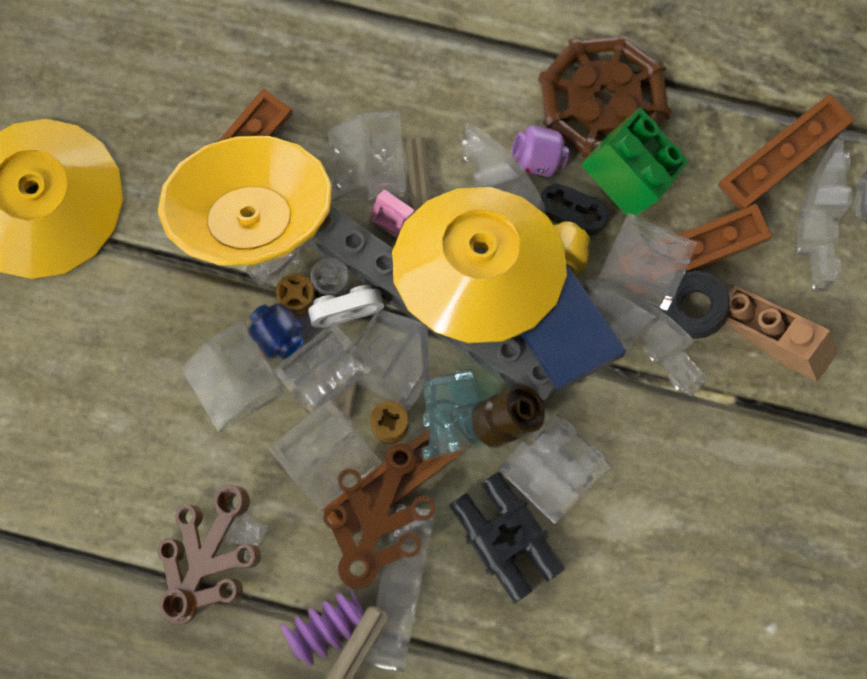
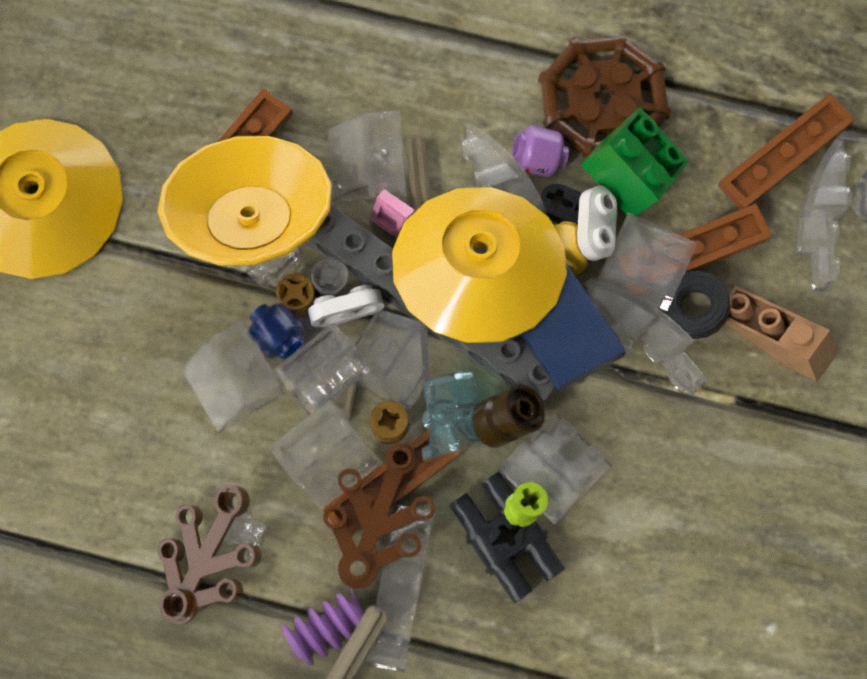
none -> lime bush [504,482,548,527]
none -> white plate [577,186,617,261]

